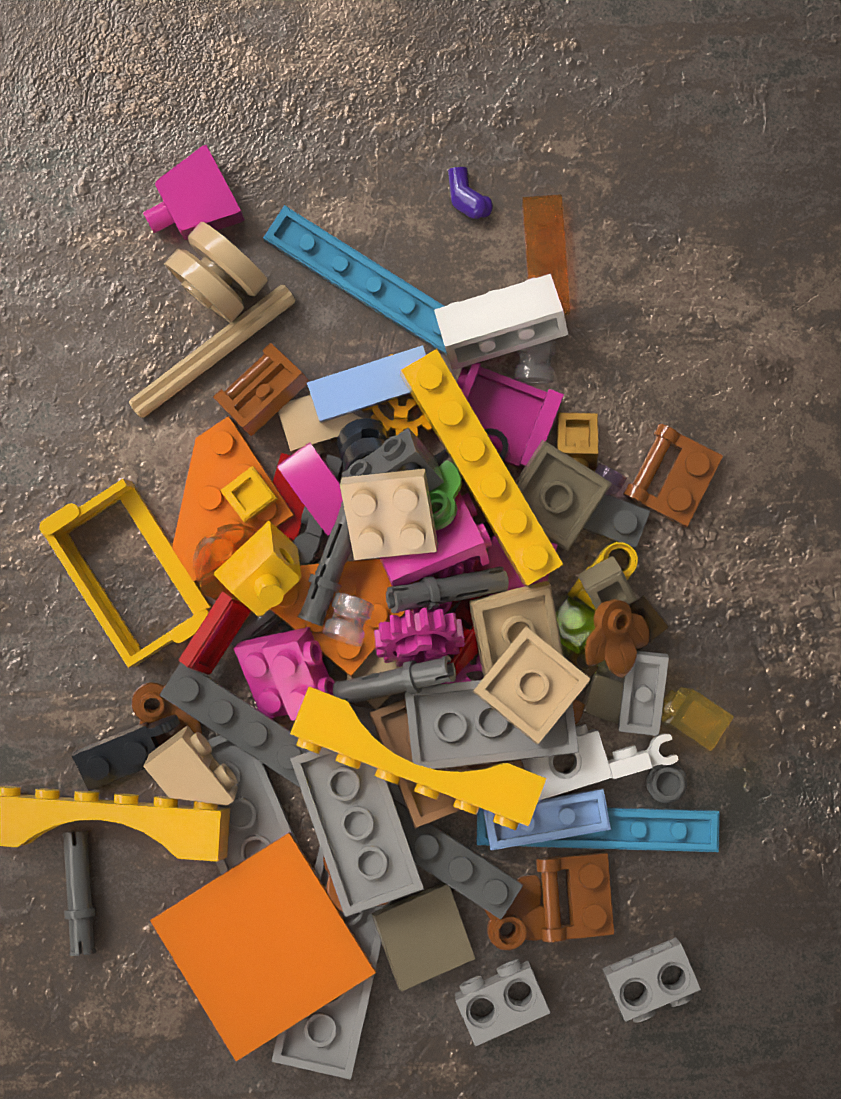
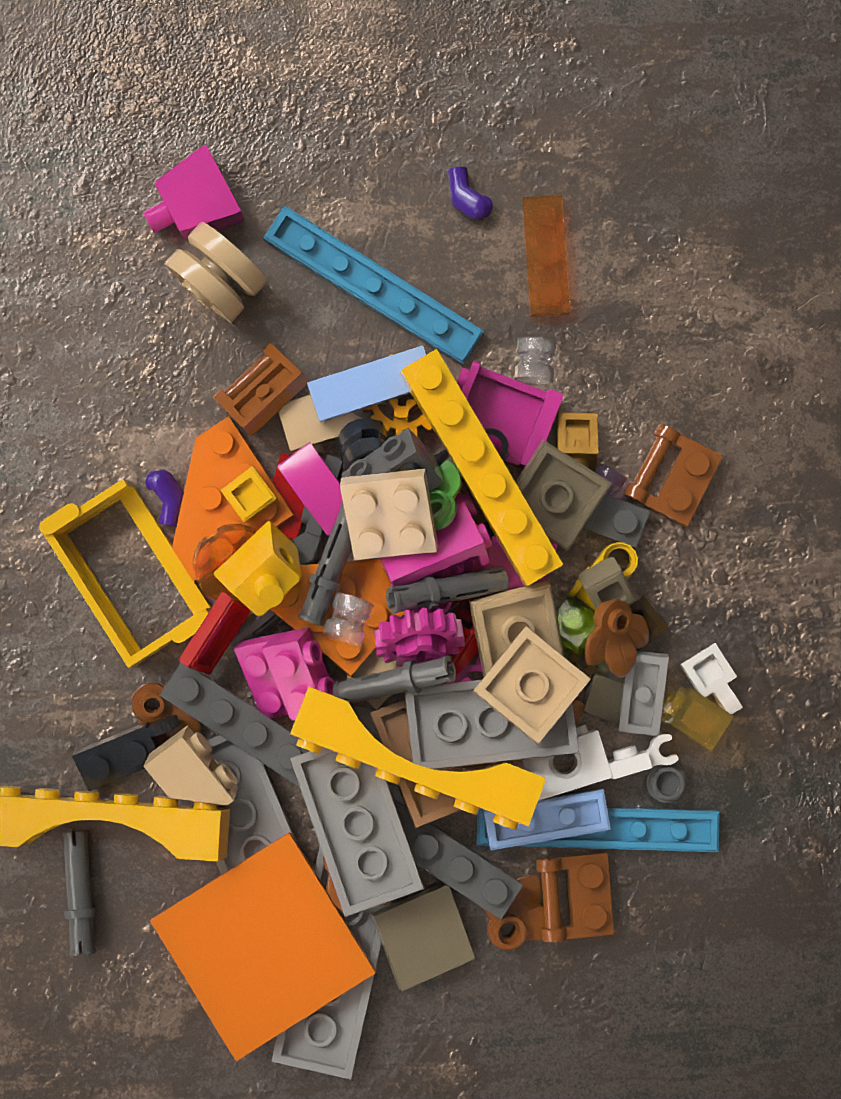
tan axle [129,285,295,418] -> none
white brick [434,274,568,370] -> none
light grey brick [455,959,550,1047] -> none
light grey brick [602,937,701,1023] -> none
none -> dark purple arm [145,469,184,527]
none -> white plate [680,643,743,716]

